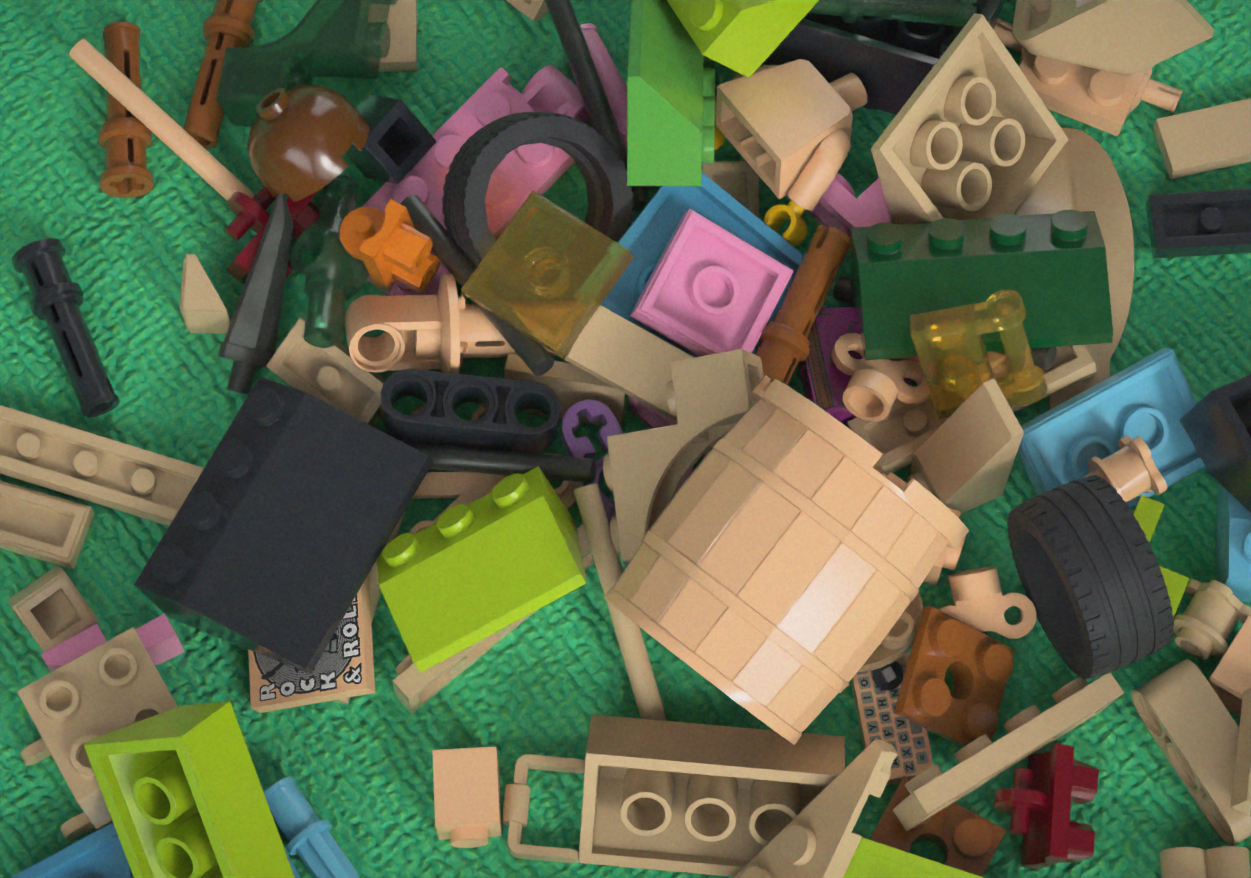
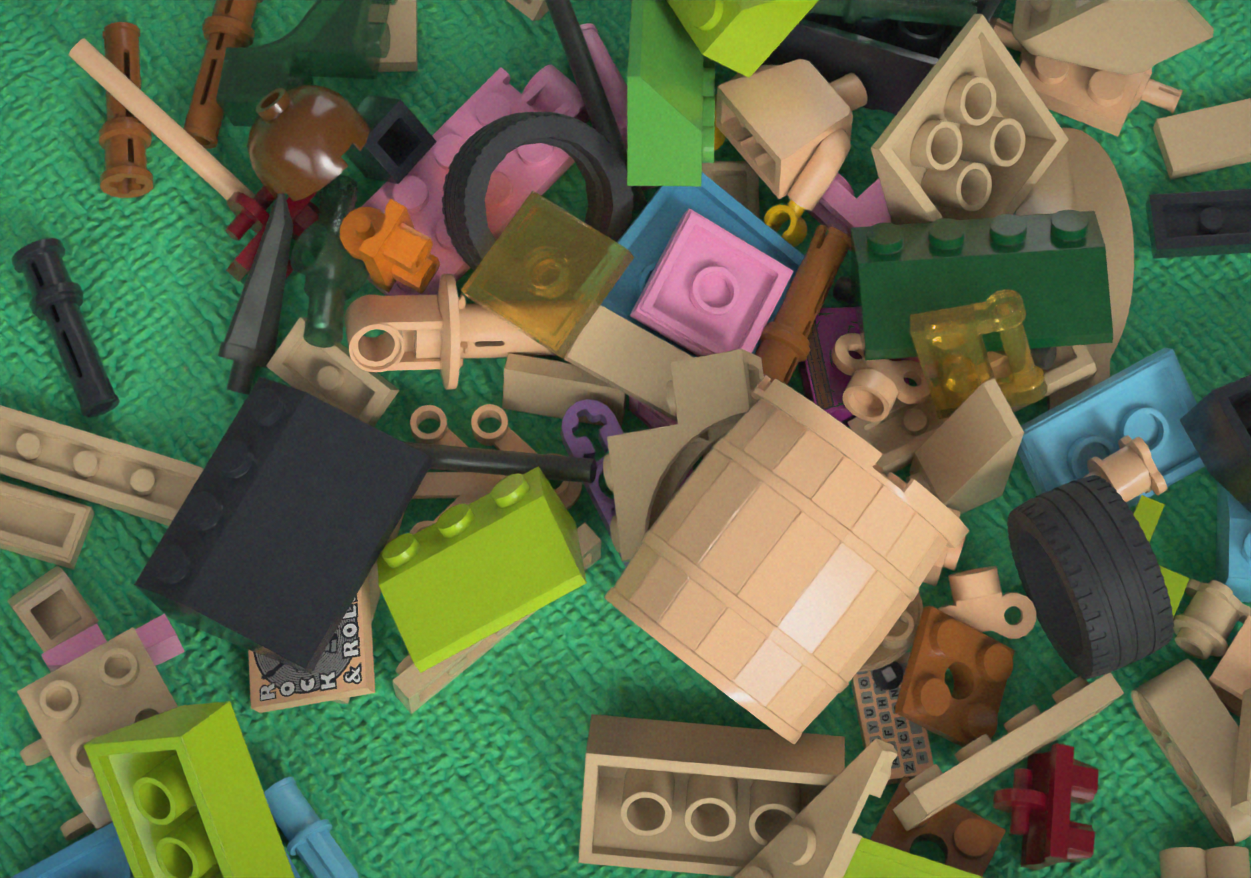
tan slope [180,254,230,334] -> none
black beam [380,369,560,453] -> none
pearl dark grey bar [400,195,554,376] -> none
light nougat brick [432,747,502,848] -> none
tan piece [502,754,585,863] -> none
tan bar [573,483,667,721] -> none

